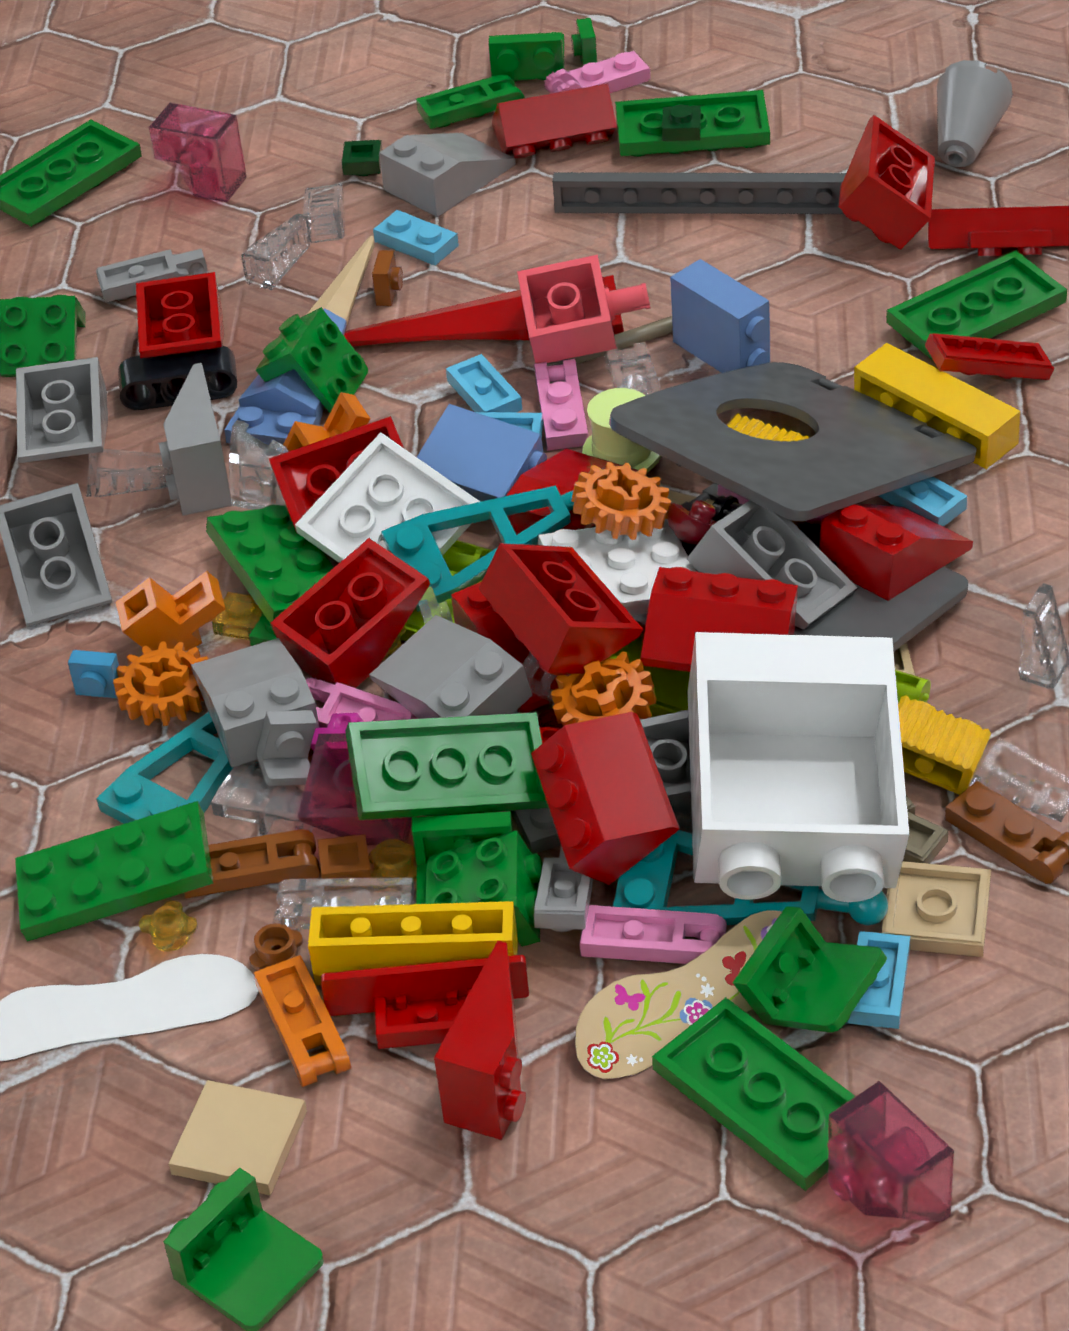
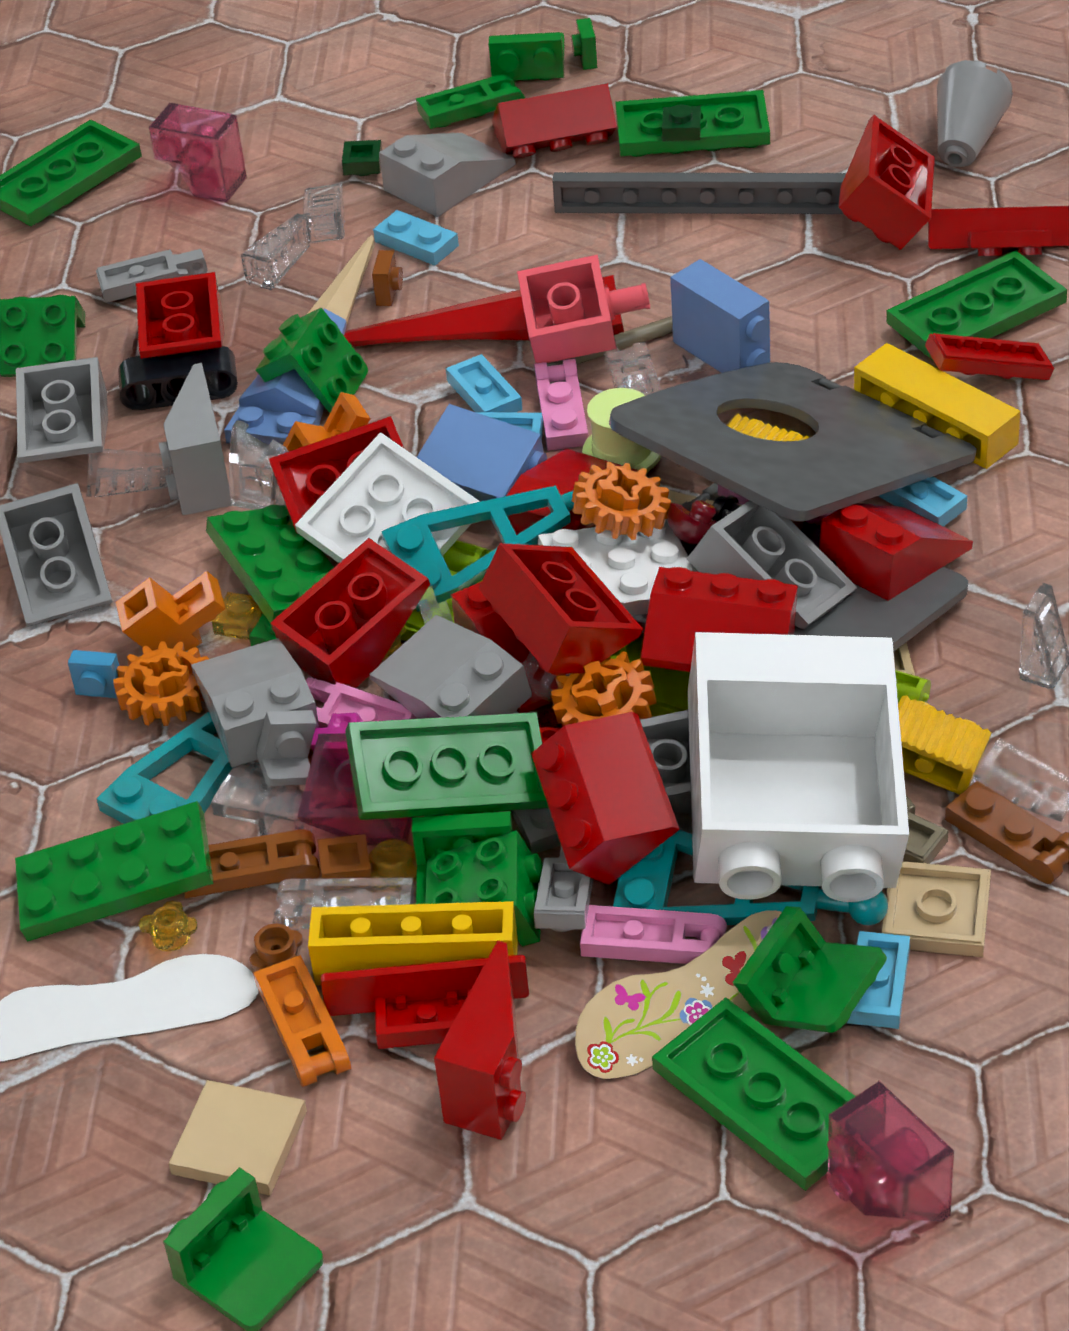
bright pink hinge [544,51,650,94] -> none

